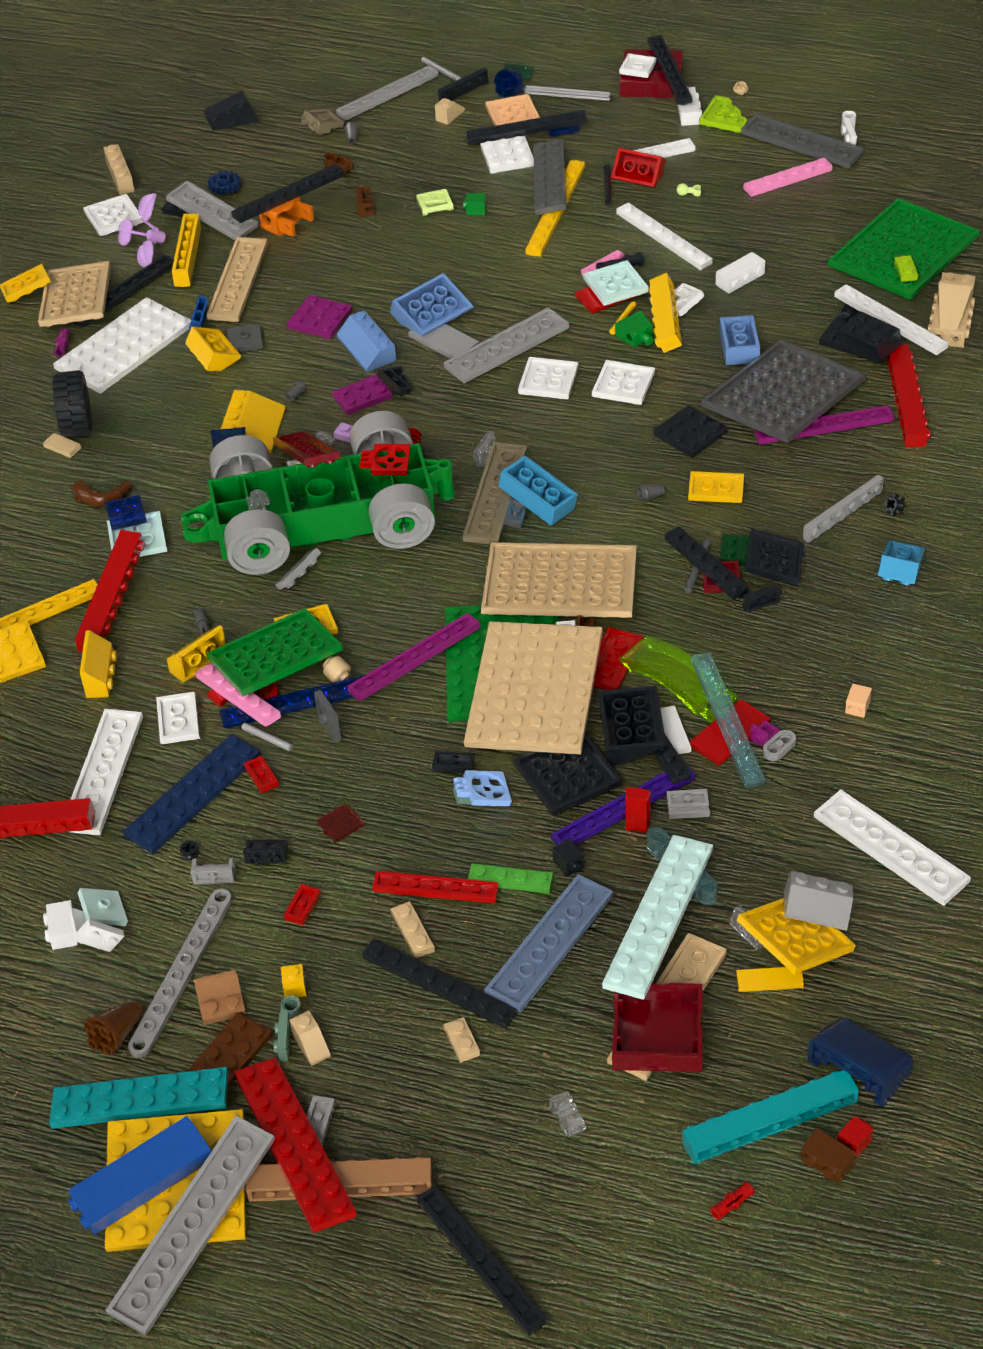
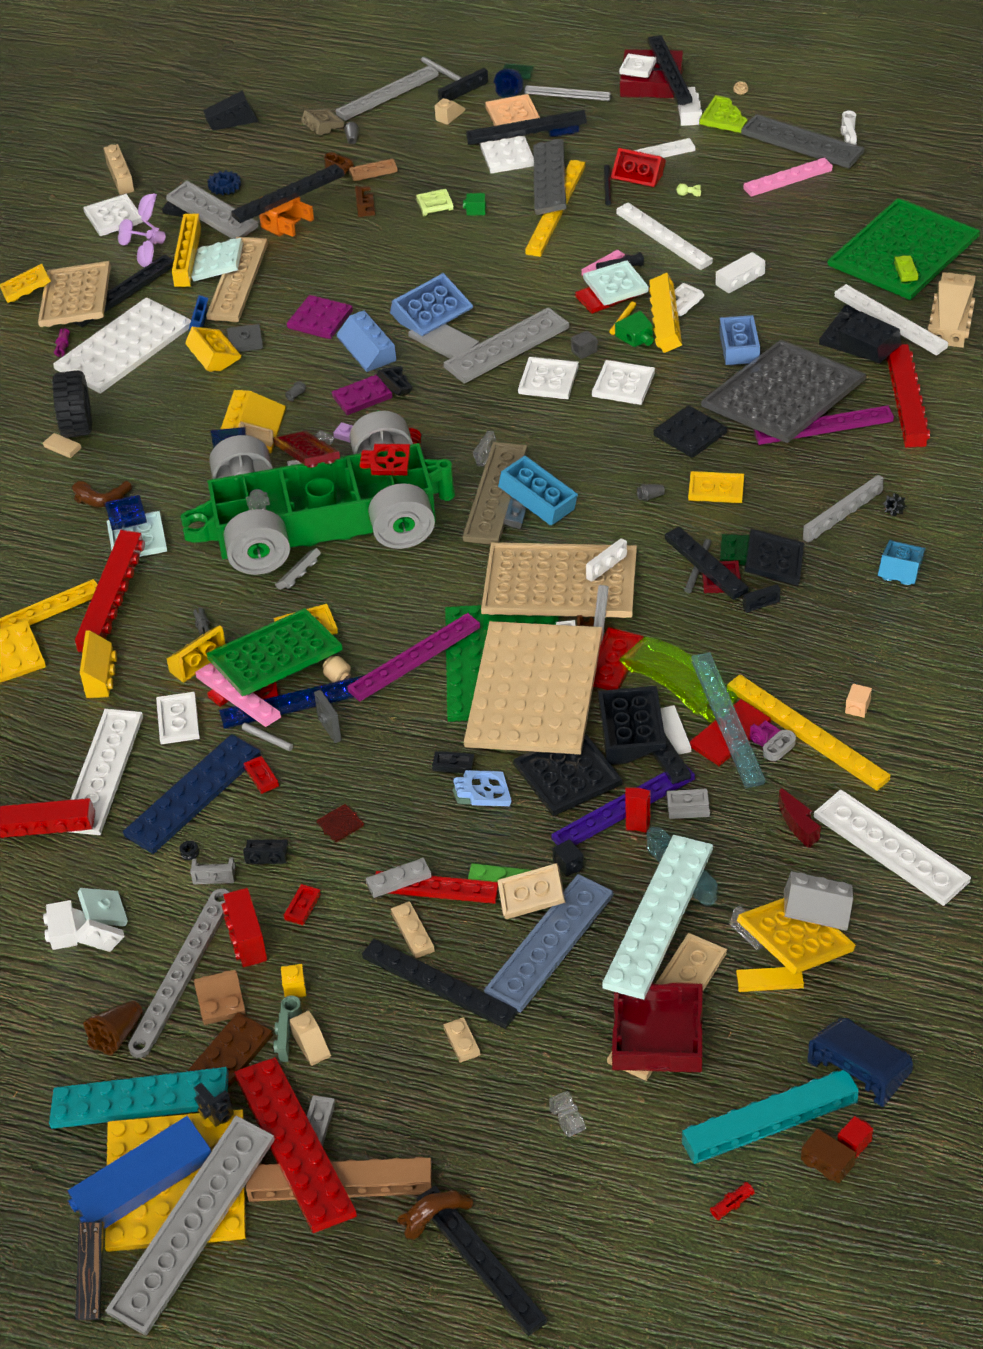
none -> black tile [75,1222,104,1320]
none -> light aqua plate [191,238,243,281]
none -> black bracket [194,1082,234,1127]
none -> red brick [221,888,267,968]
none -> tan tile [238,422,273,447]
none -> medium nougat plate [349,159,397,181]
none -> light grey plate [366,858,431,898]
none -> reddish brown piece [397,1190,473,1239]
none -> tan plate [498,863,566,919]
none -> flat silver brick [571,330,598,359]
none -> white plate [586,539,627,581]
none -> light grey axle [594,585,609,641]
none -> yellow plate [727,674,891,791]
none -> dark red slope [778,788,821,848]

